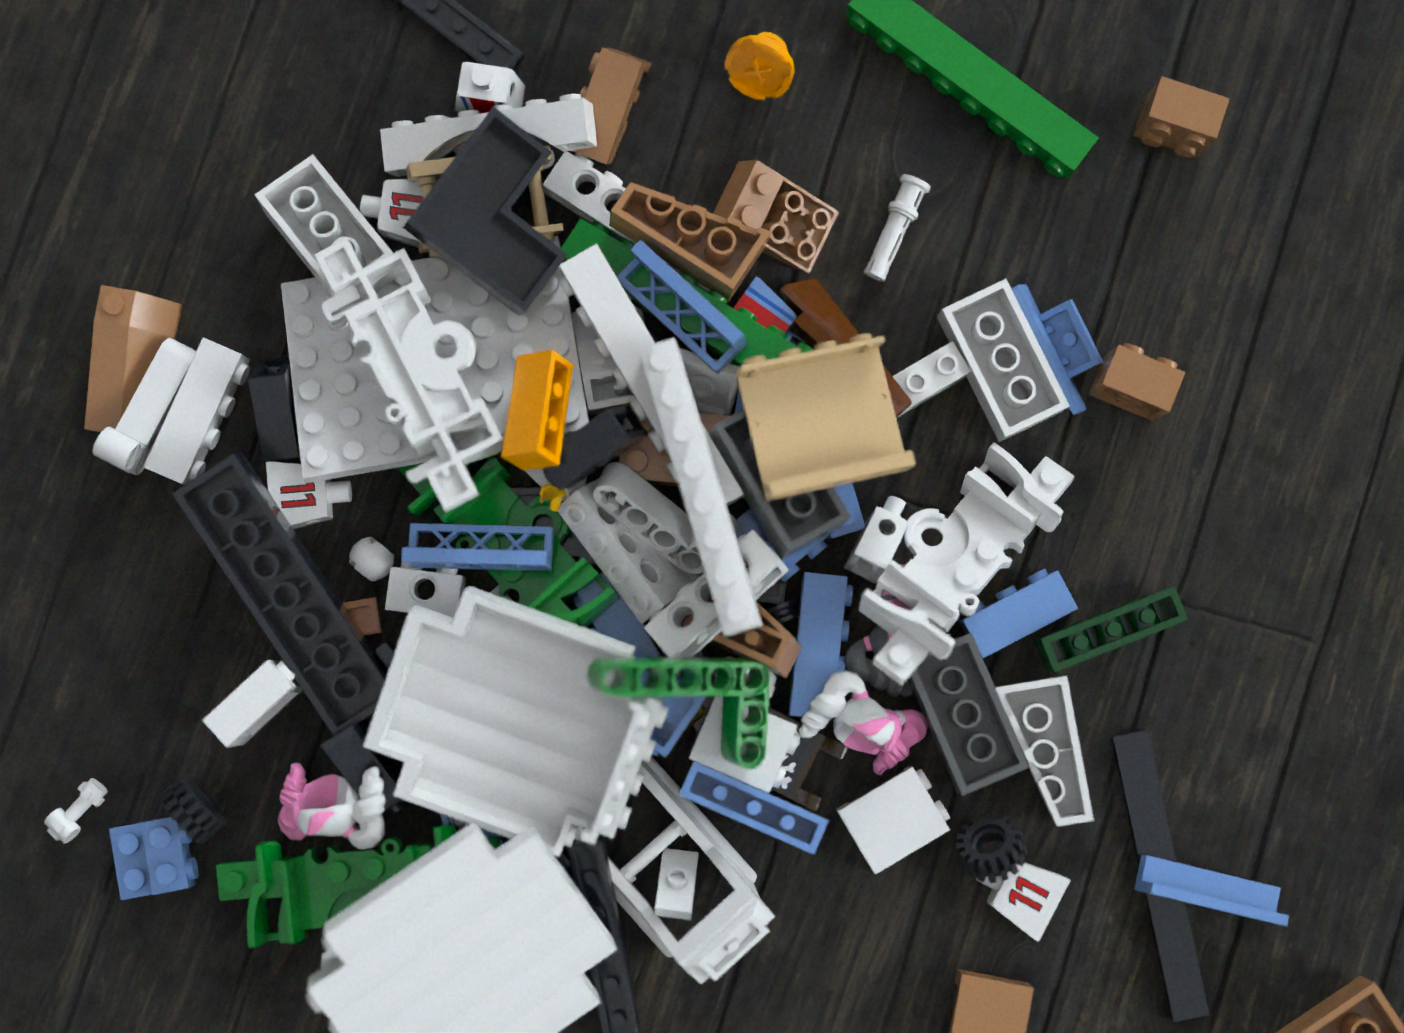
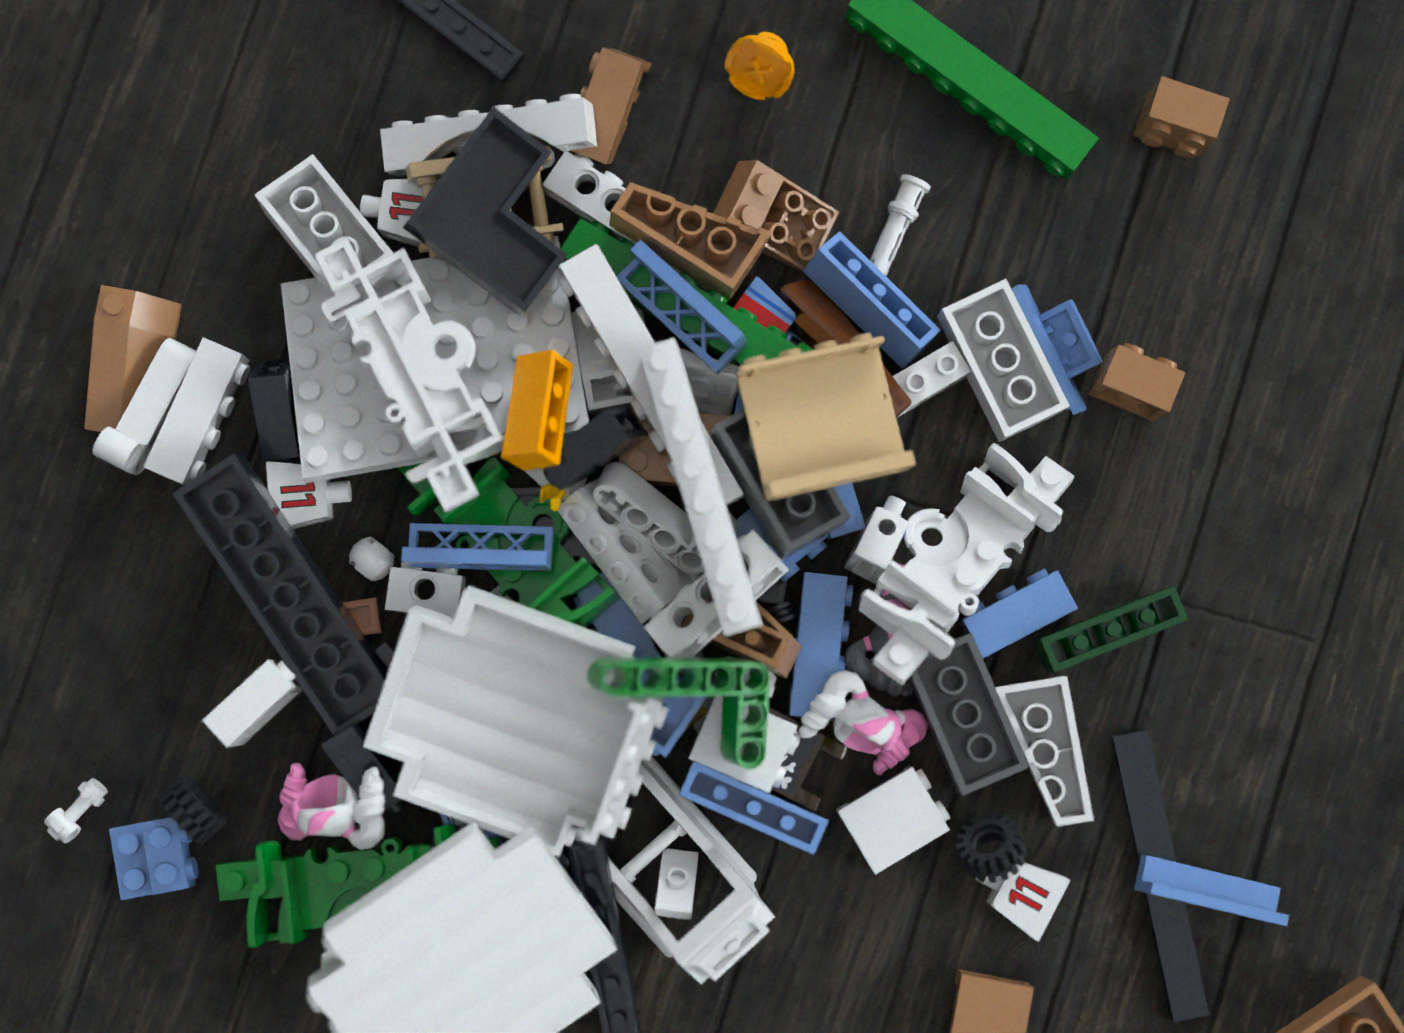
white torso [454,62,525,114] -> none
none -> medium blue brick [803,231,941,369]

